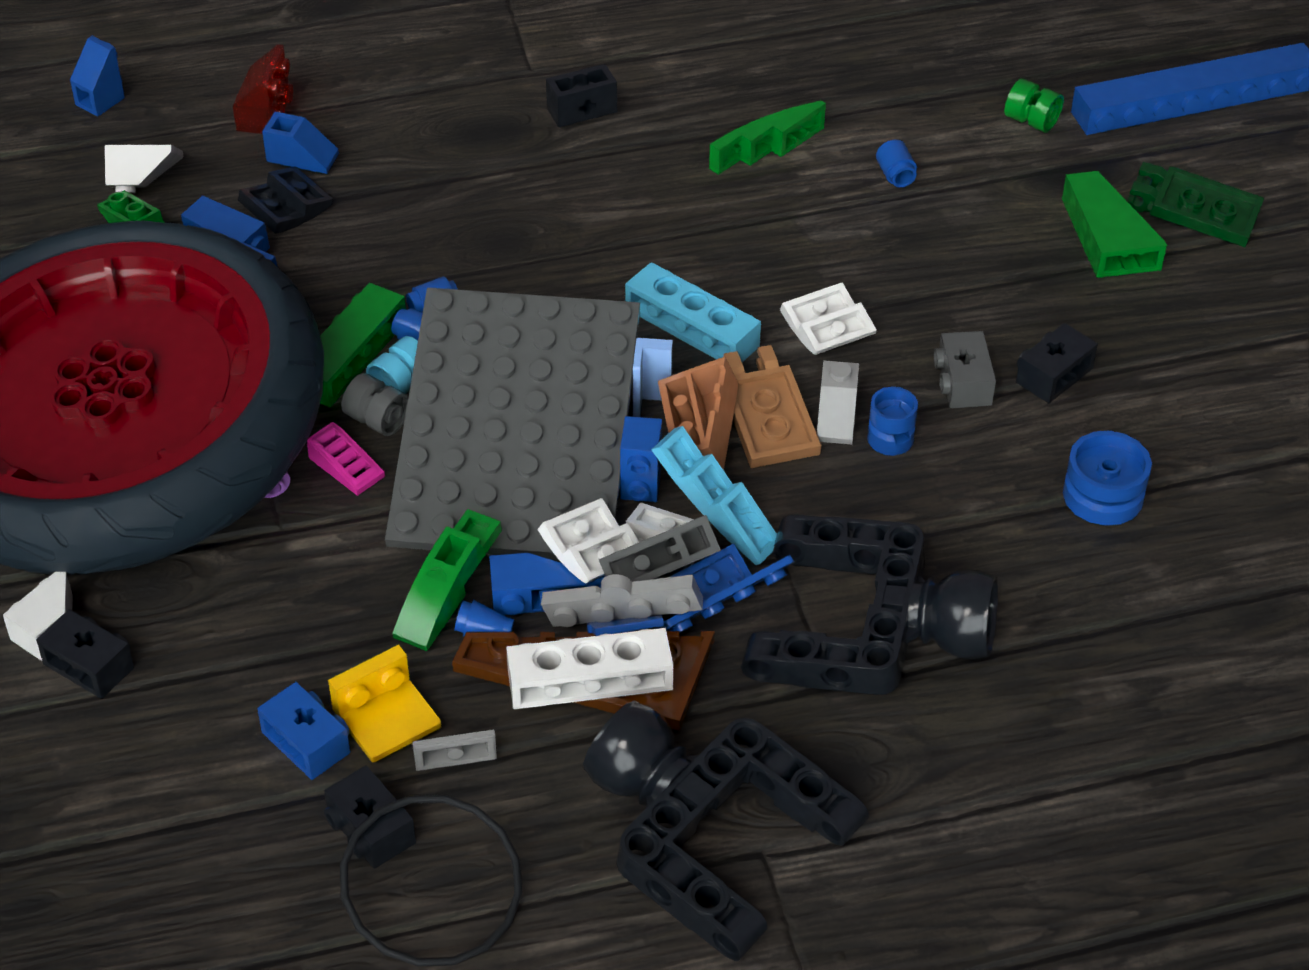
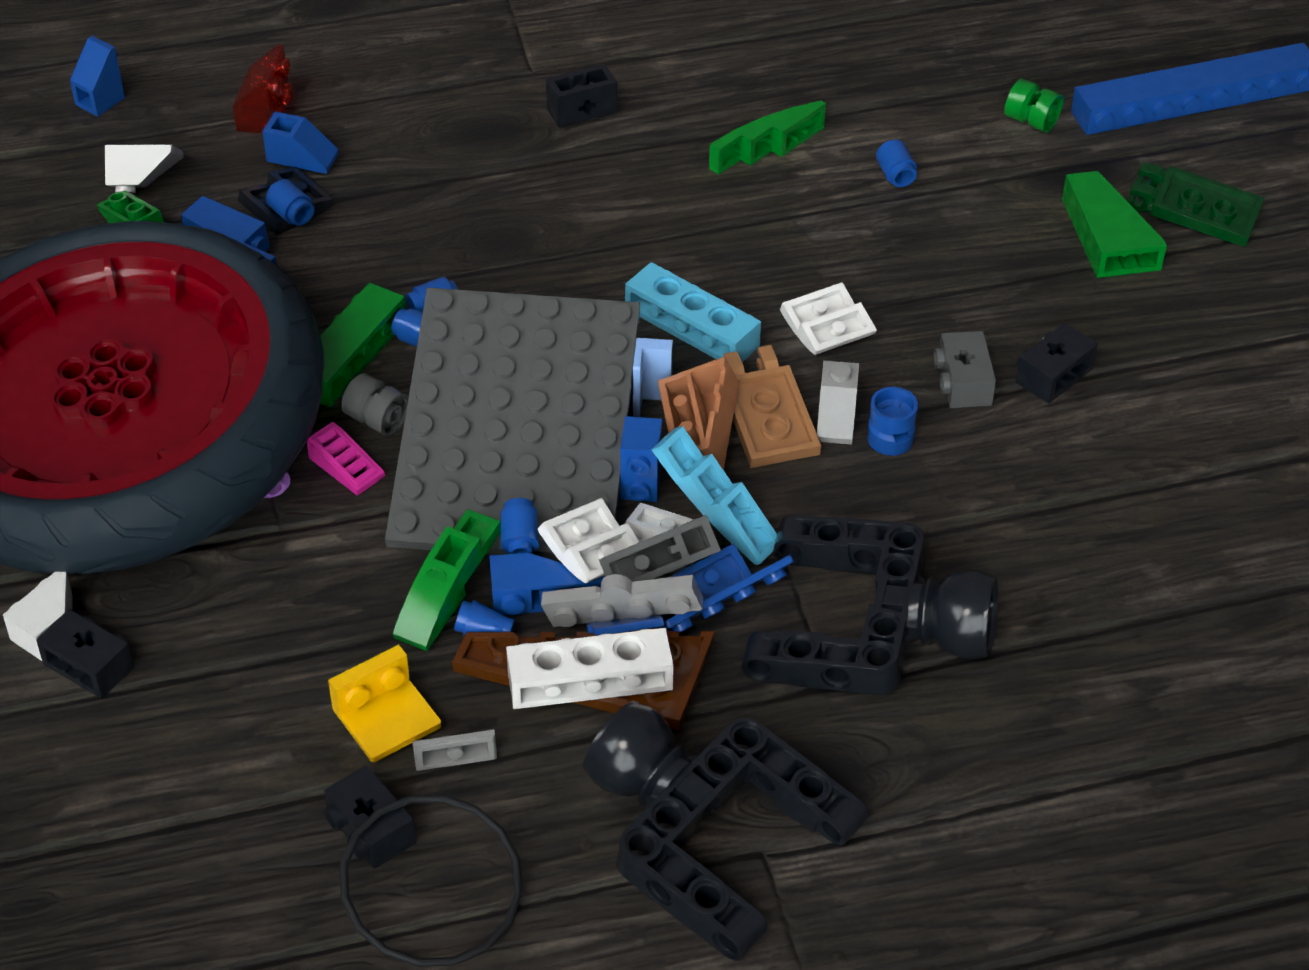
blue brick [257,682,350,780] -> none
medium azure wheel [366,336,418,394] -> none
blue wheel [1062,431,1152,526] -> none
none -> blue brick [266,179,314,226]
none -> blue brick [500,498,539,554]

